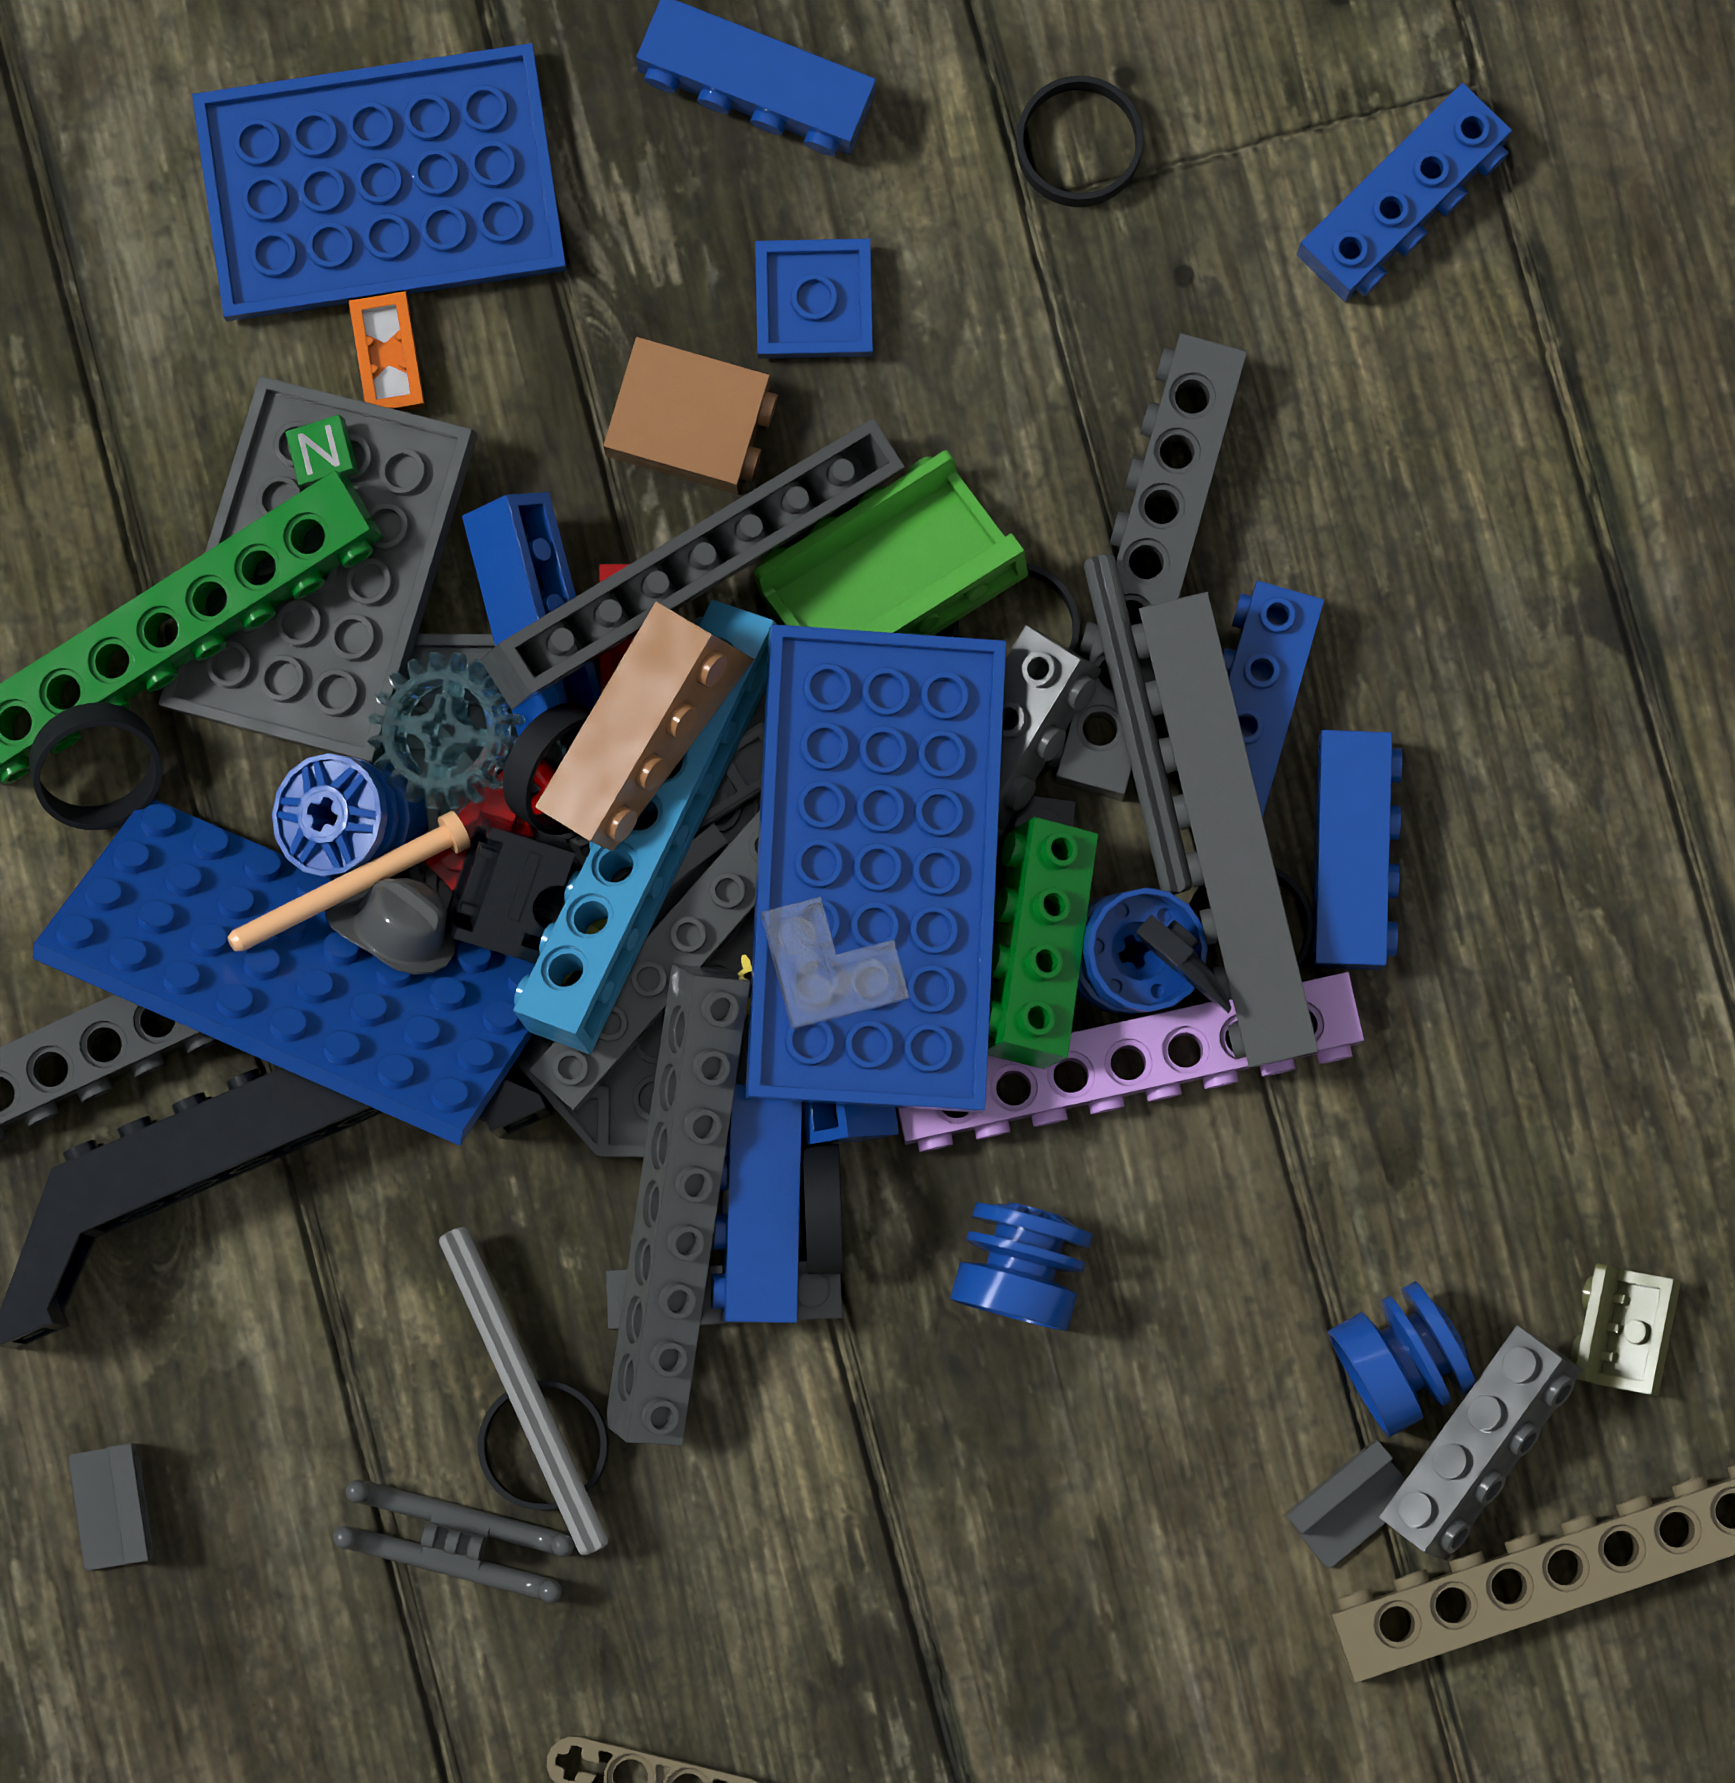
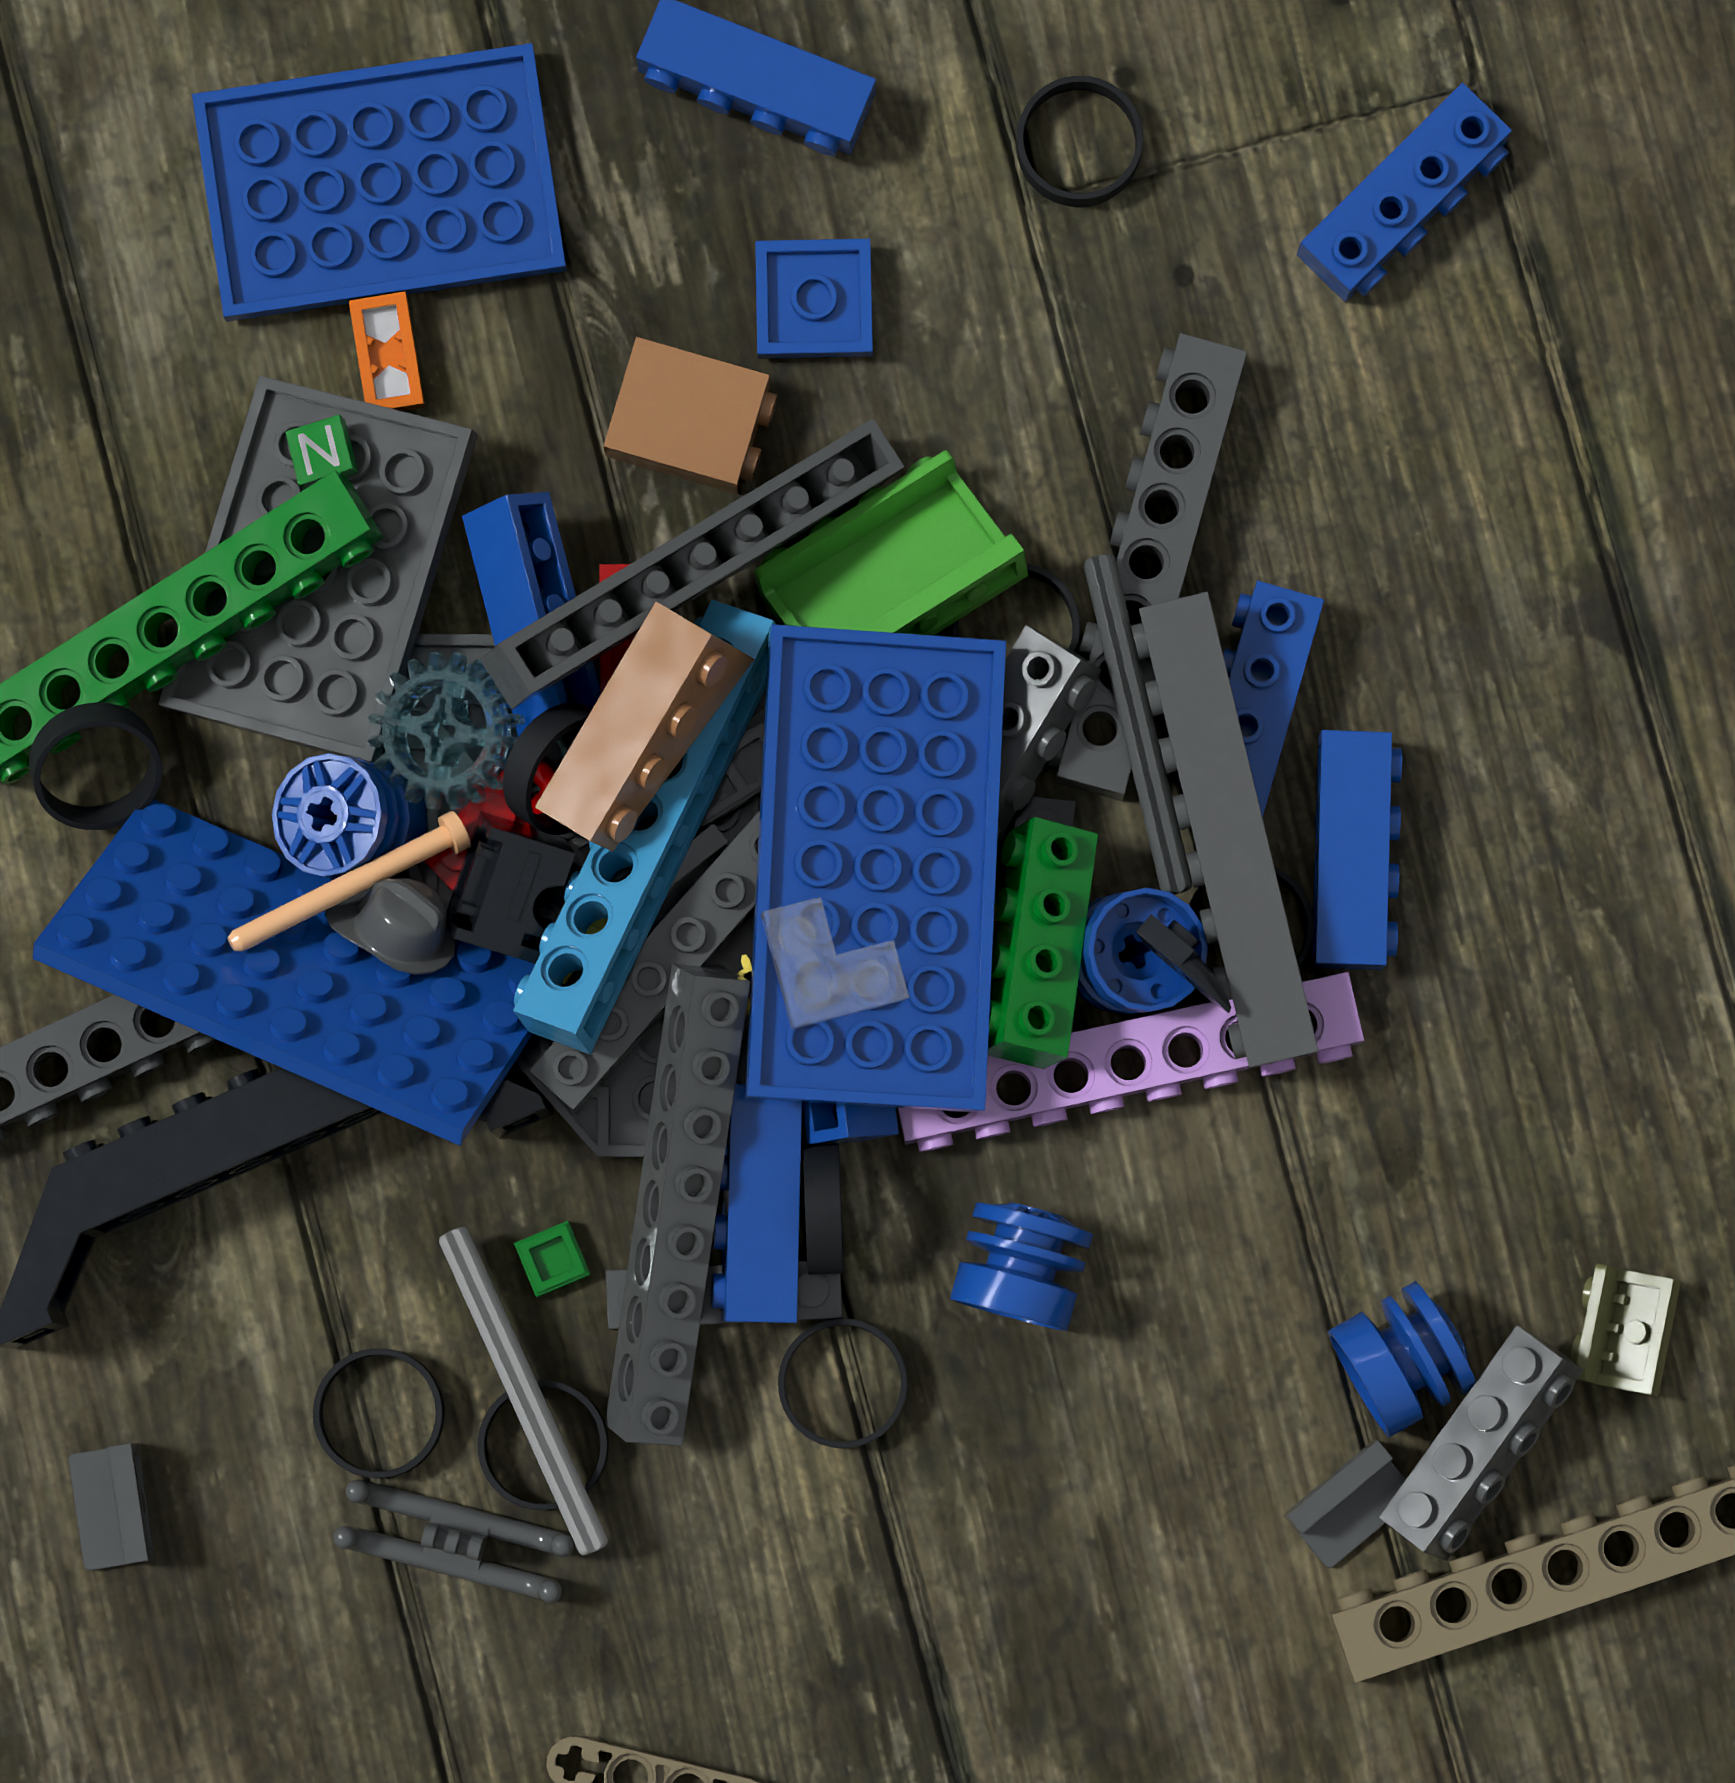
none -> black tyre [313,1348,445,1478]
none -> green tile [514,1220,591,1298]
none -> black tyre [778,1318,907,1448]

